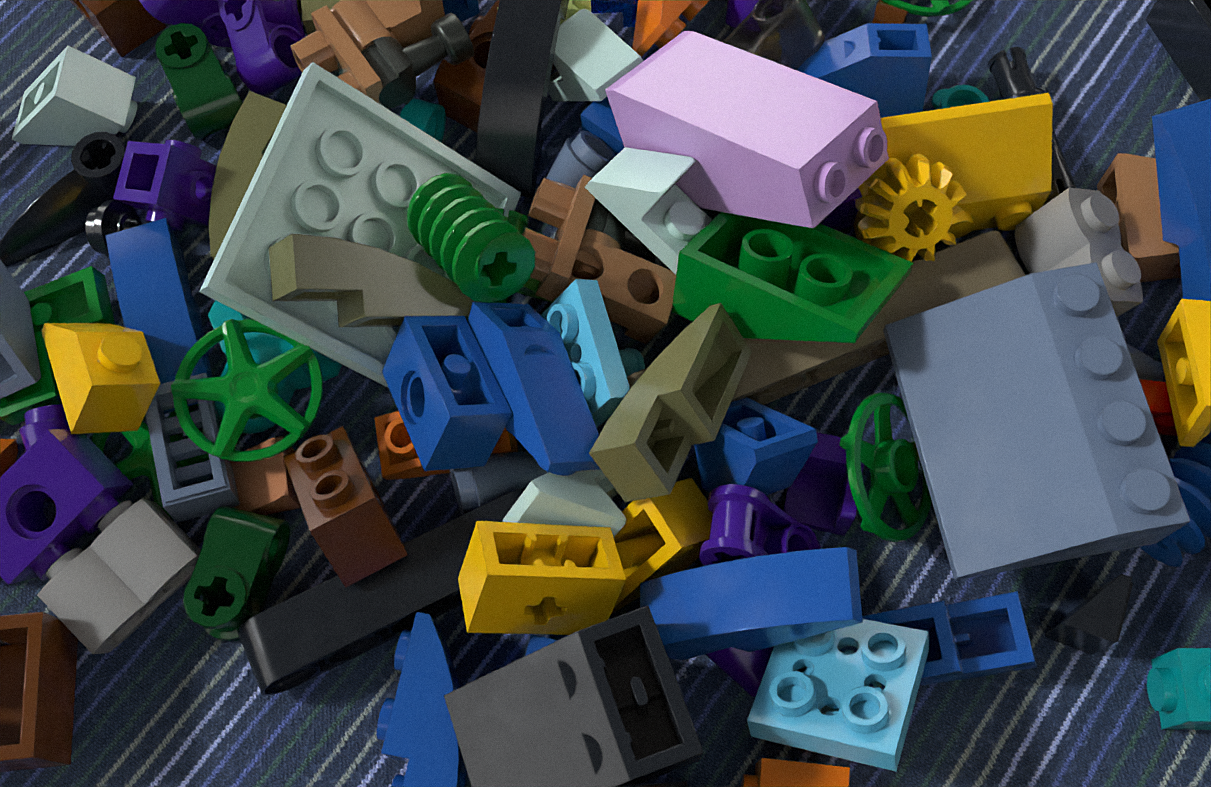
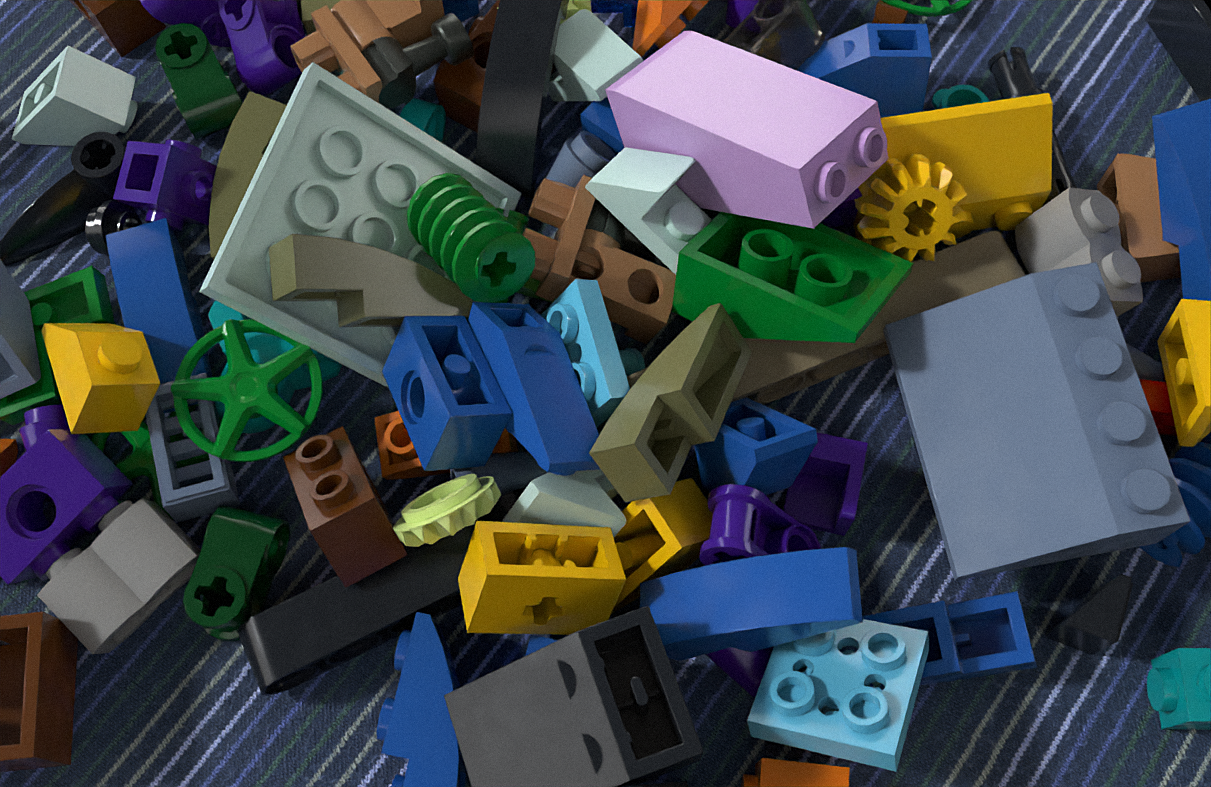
nougat slope [231,436,301,515] -> none
green wheel [839,393,932,542] -> none
none -> yellowish green gear [393,474,501,547]

